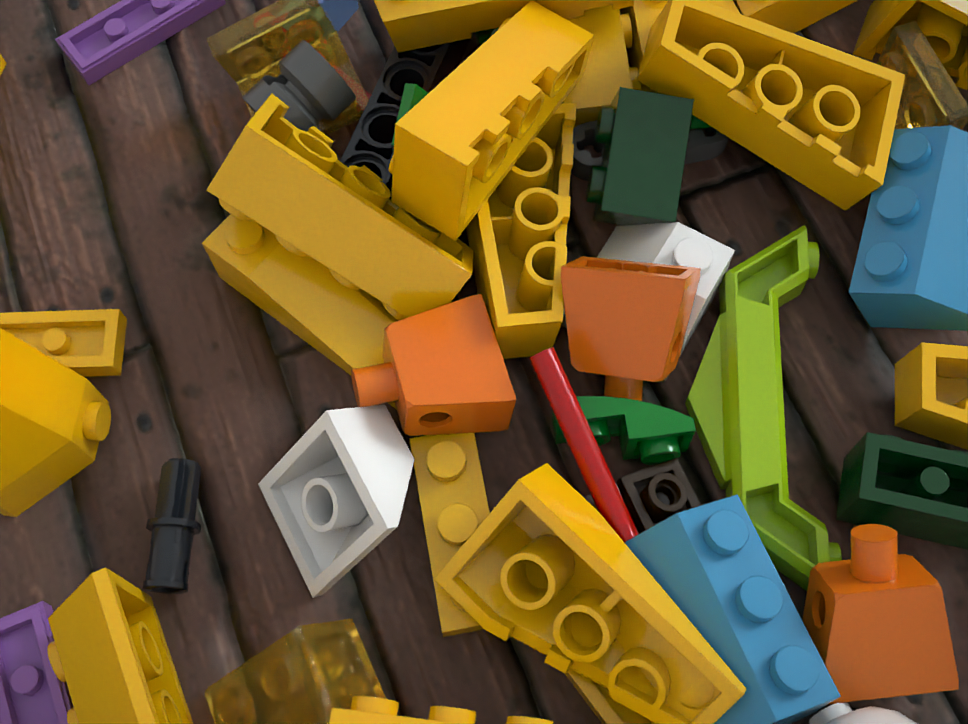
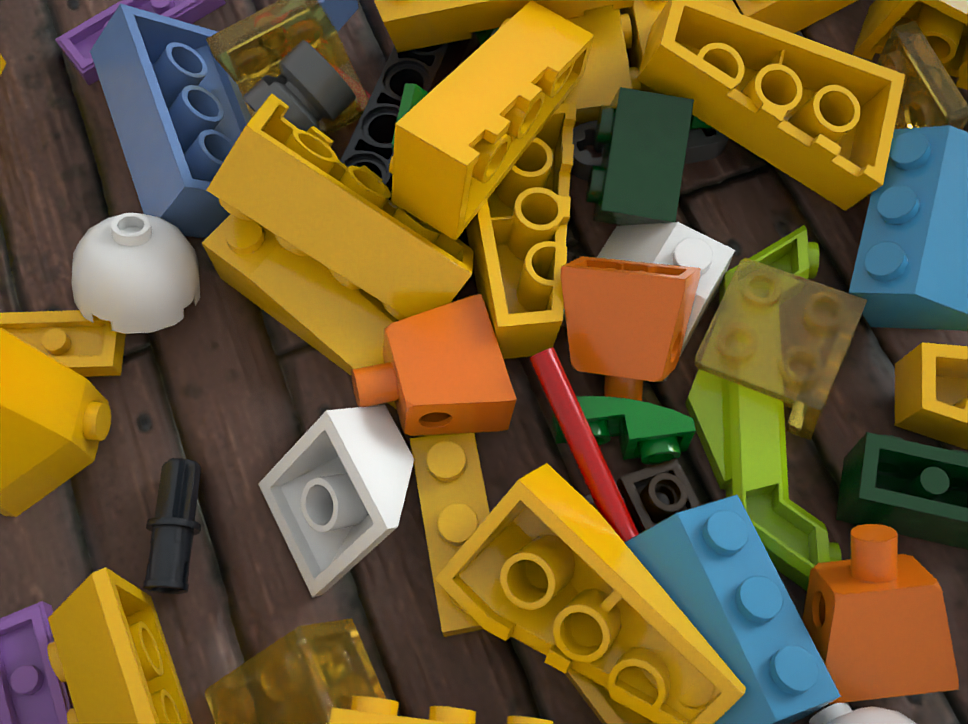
none -> white cylinder [72,213,200,334]
none -> medium blue slope [90,3,252,238]
none -> clear yellow bracket [695,258,867,441]

